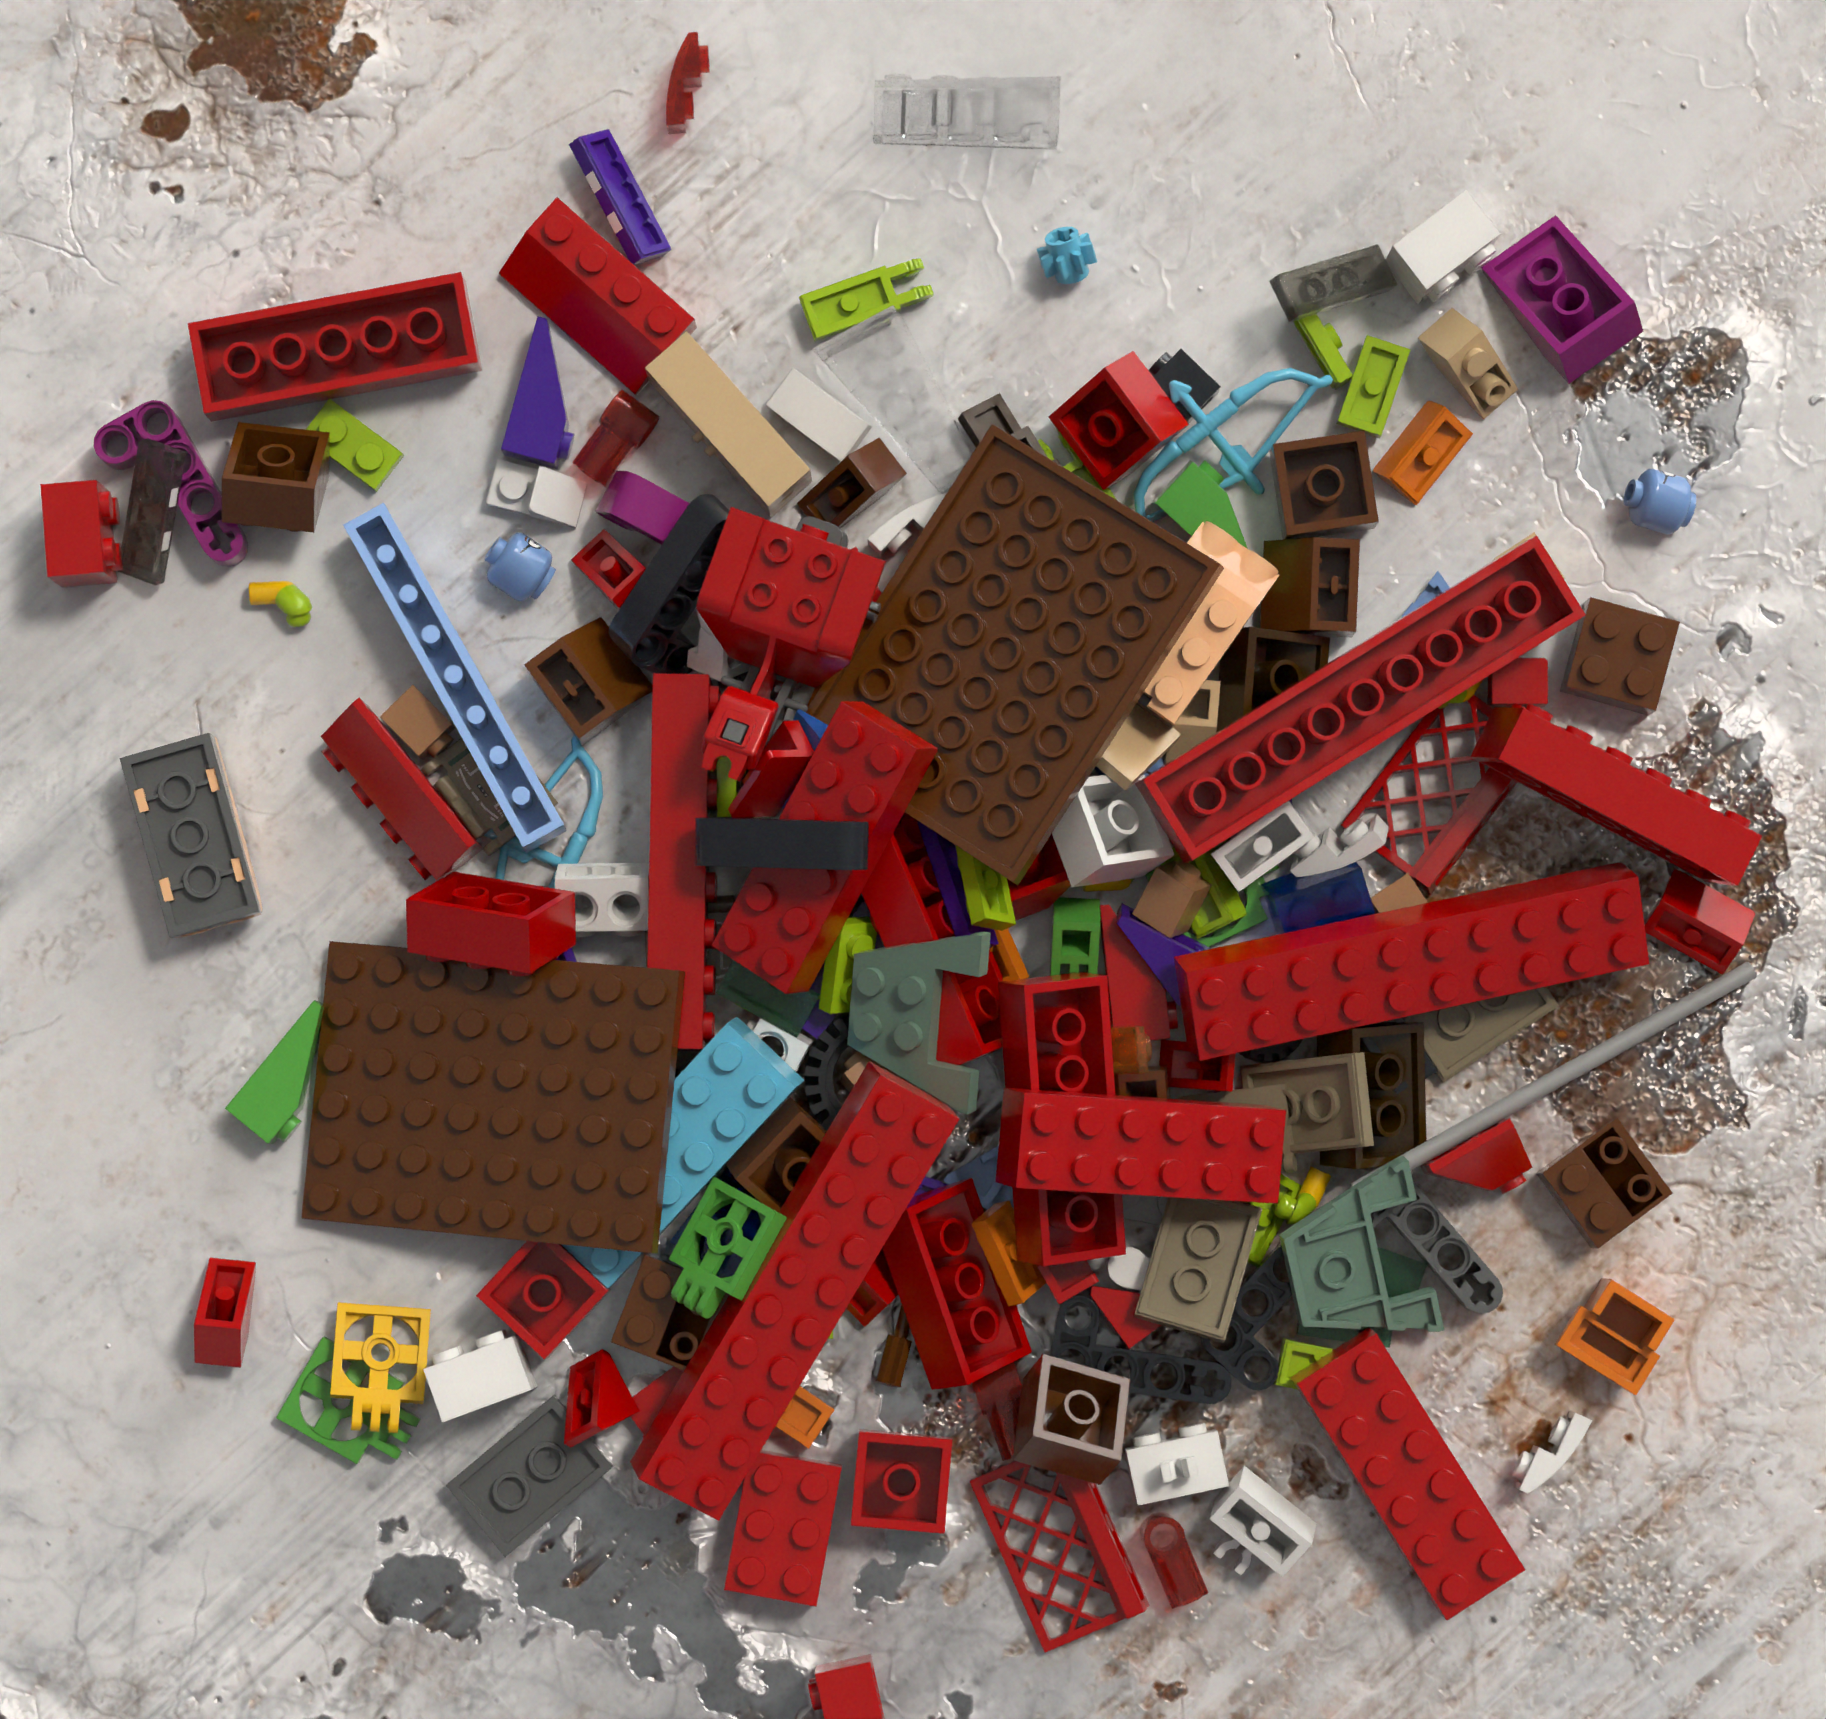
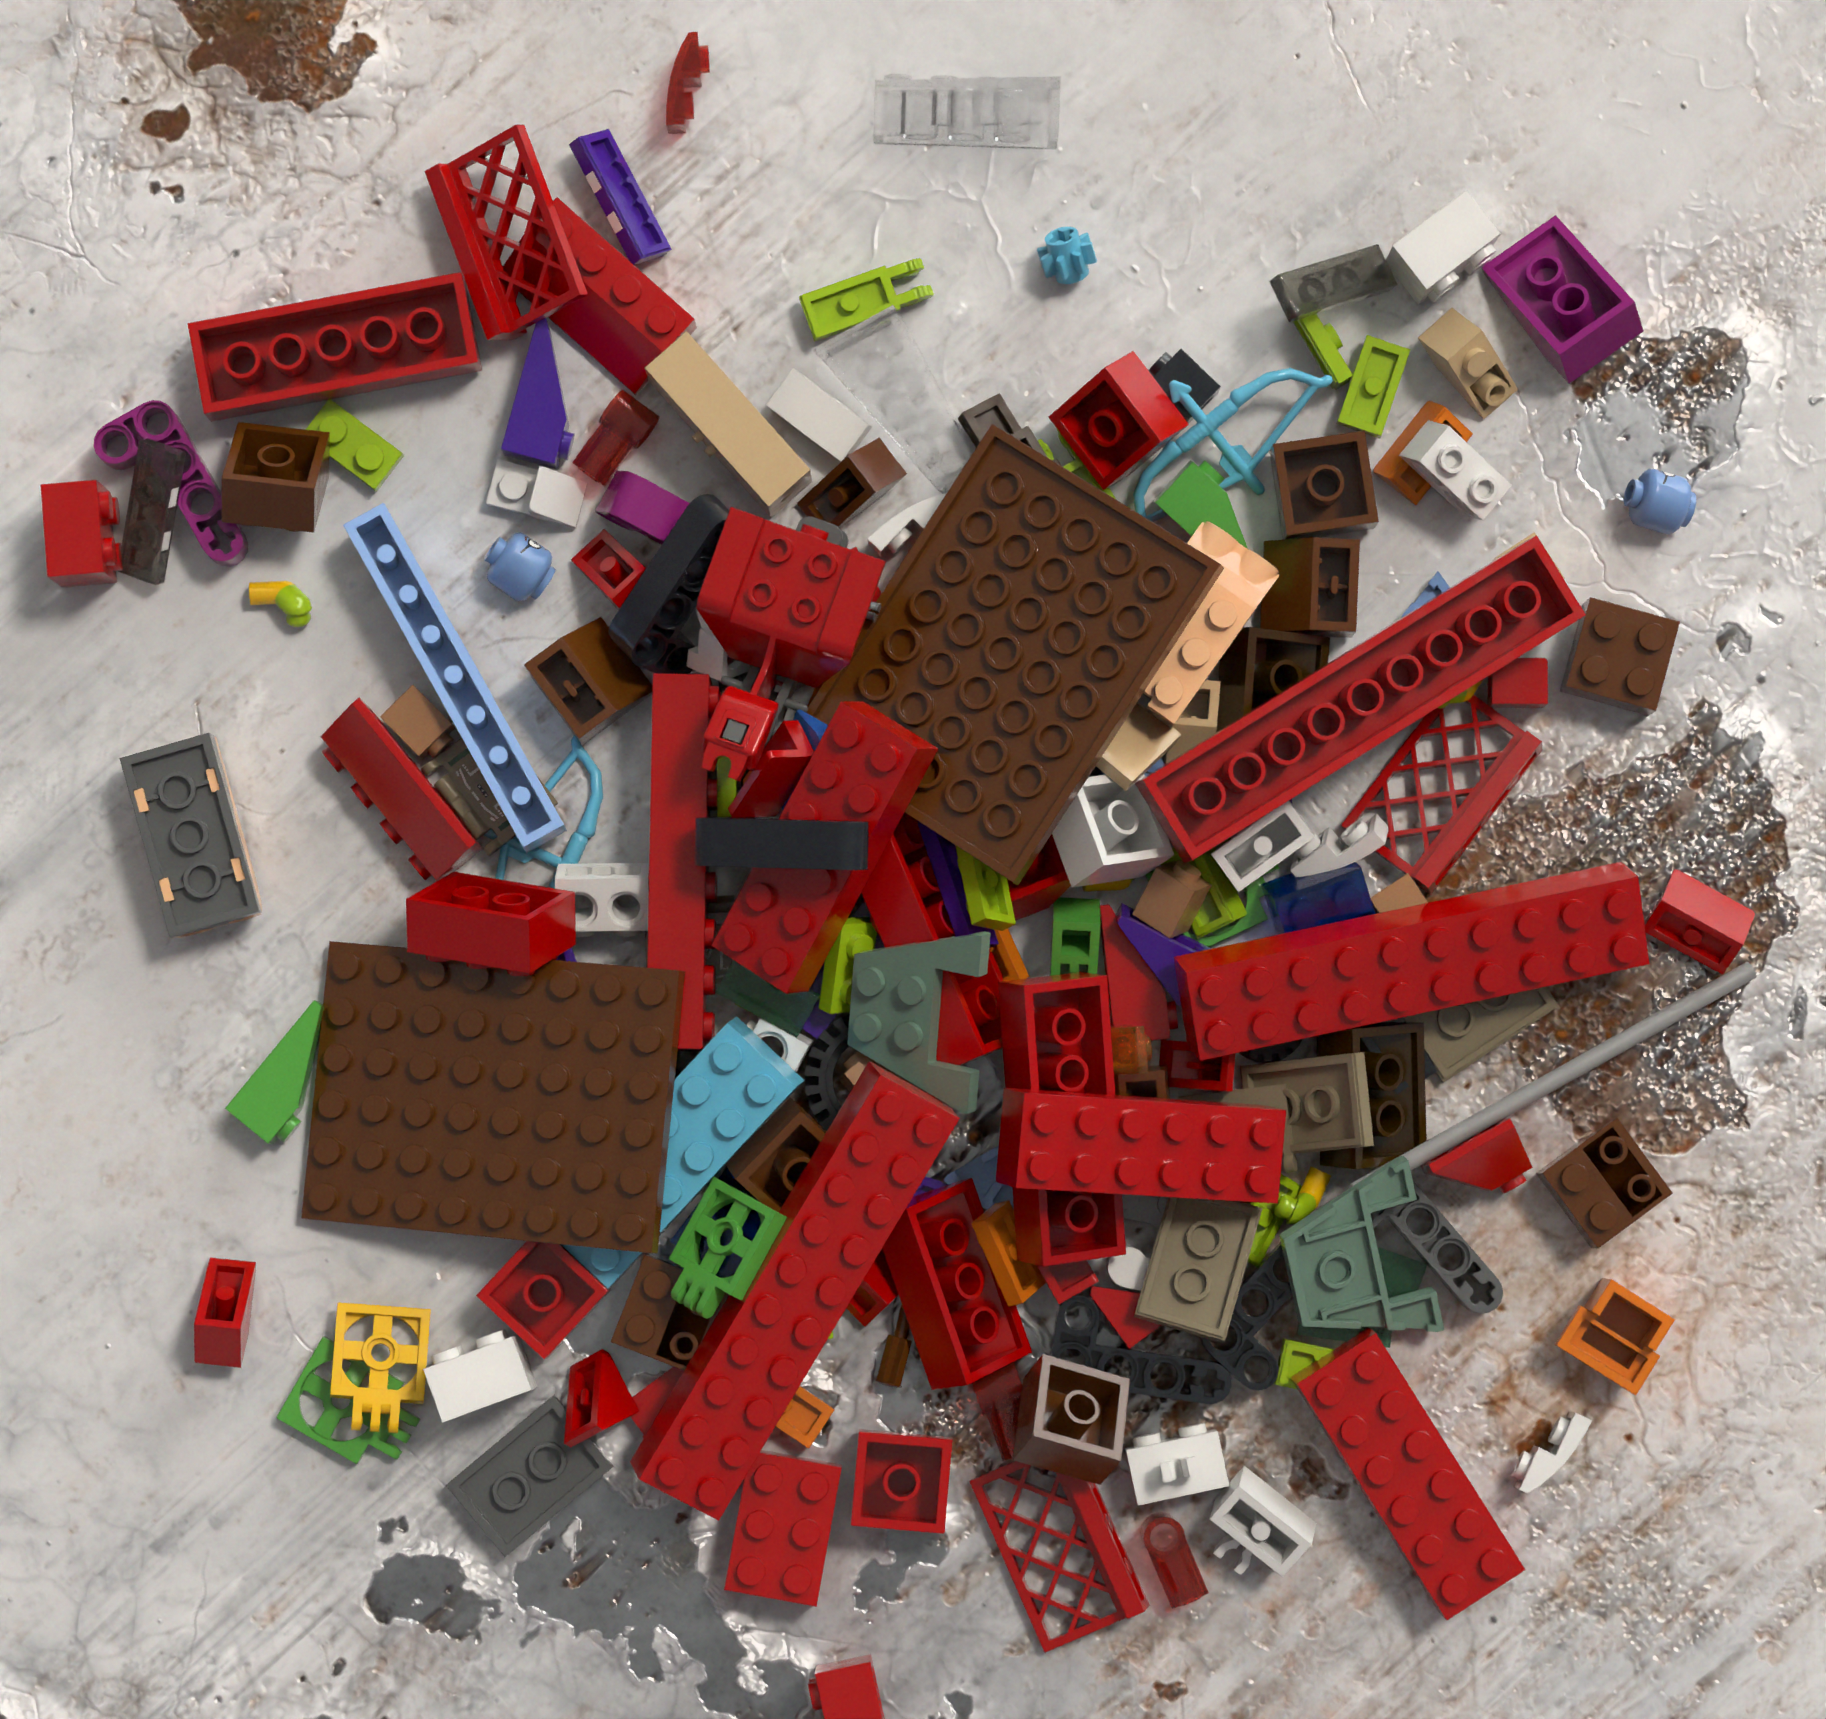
red brick [1470,703,1762,886] -> none
none -> red fence [424,124,588,340]
none -> white brick [1399,420,1512,521]

